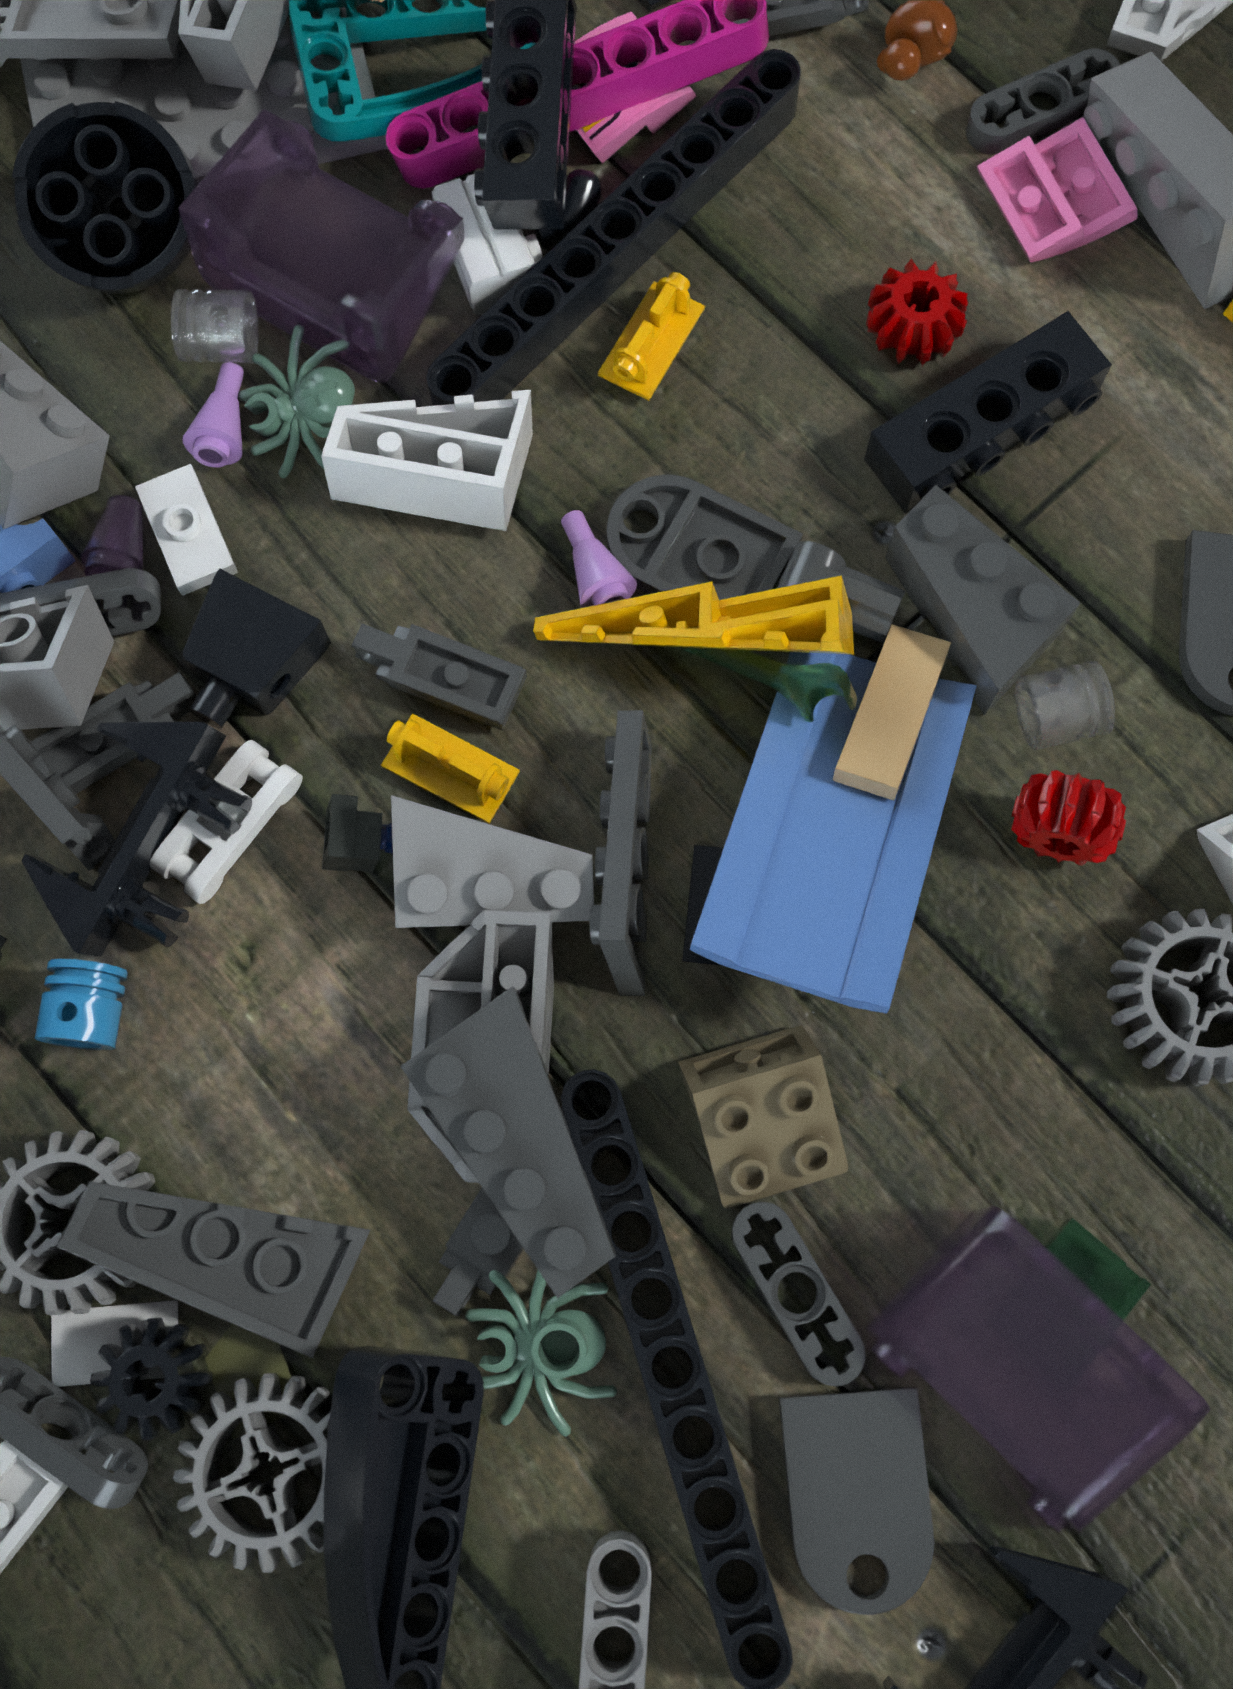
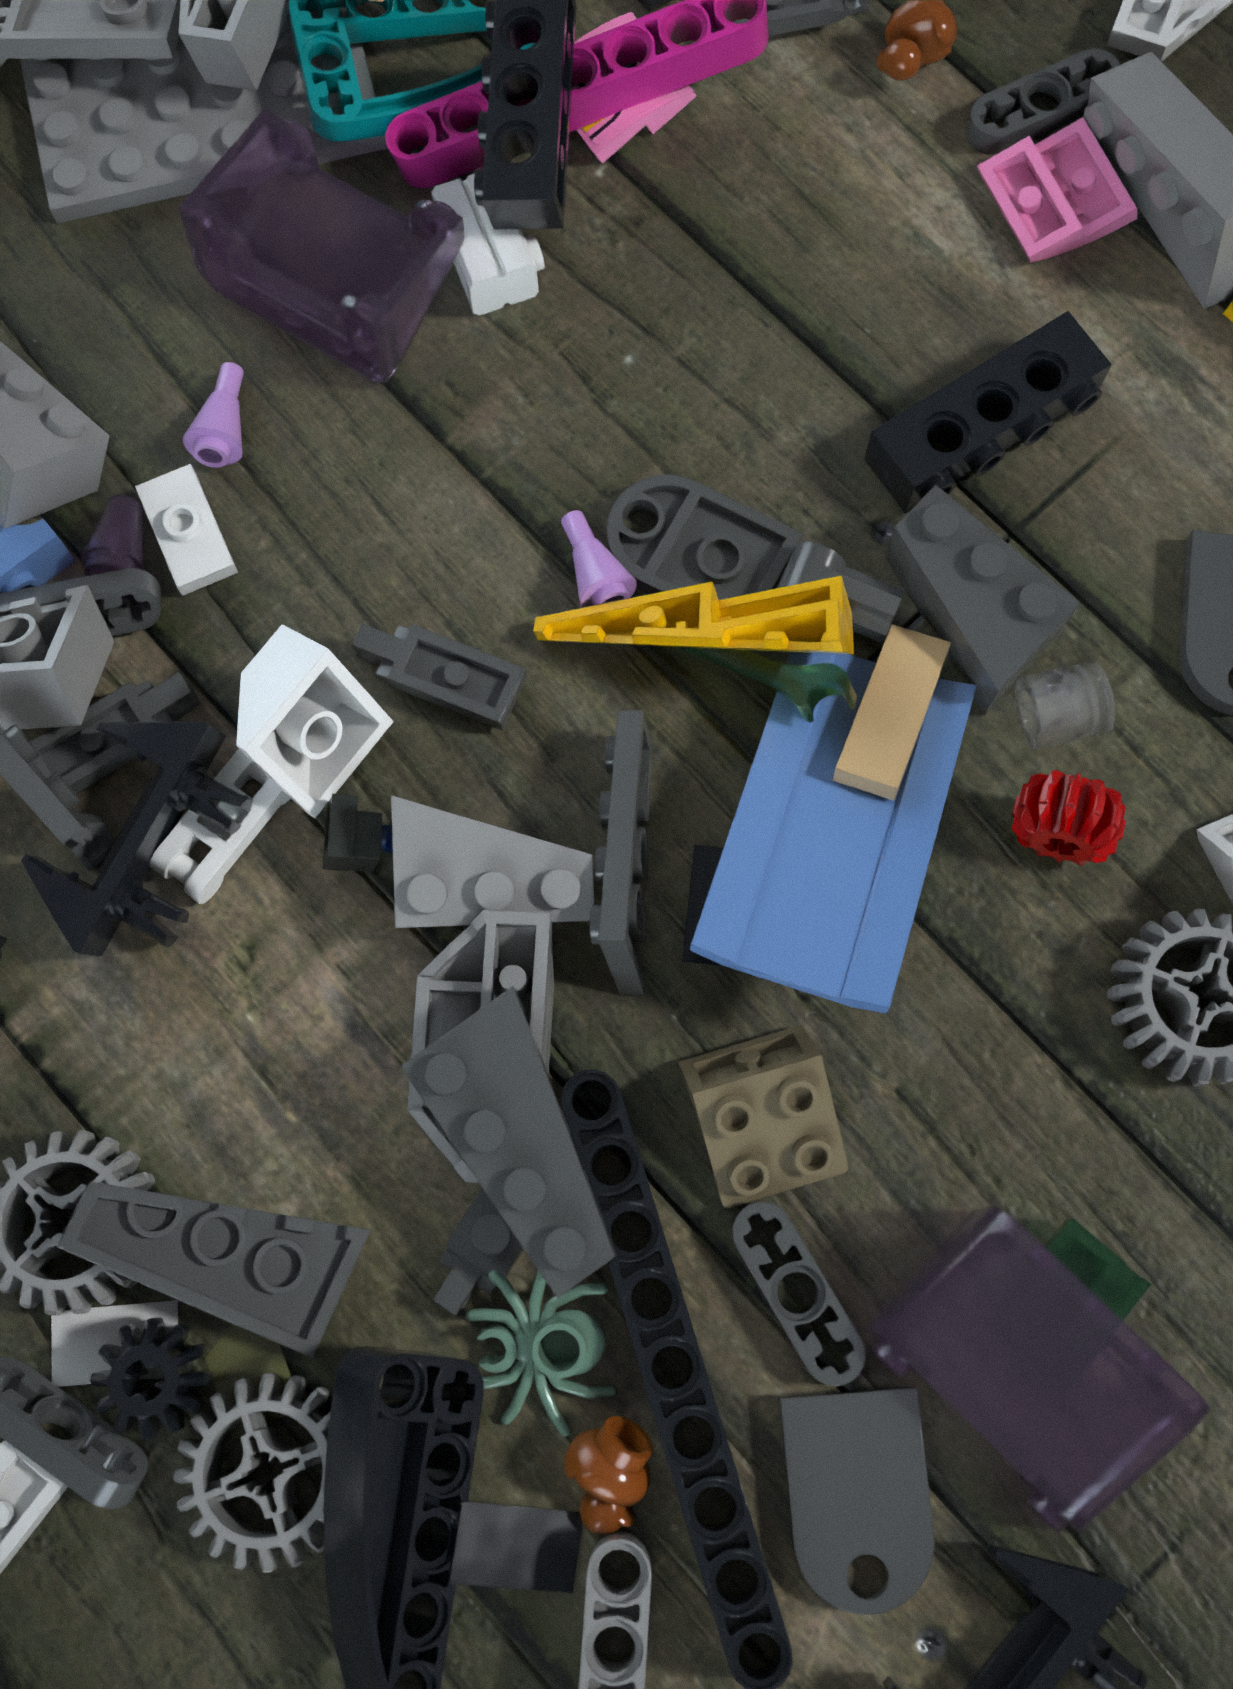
black cylinder [12,101,201,293] -> none
dark azure piece [35,959,128,1050] -> none
clear piece [171,289,258,364] -> none
black torso [182,568,331,729] -> none
sand green animal [238,324,355,479] -> none
white wedge [321,390,533,531] -> none
yellow hinge [381,713,520,824] -> none
black beam [426,49,801,406] -> none
black arm [535,169,602,245] -> none
yellow hinge [598,272,705,401] -> none
red gear [866,258,968,367] -> none
none -> white slope [236,624,394,818]
none -> black sticker [449,1501,582,1593]
none -> dark orange animal [564,1416,653,1535]

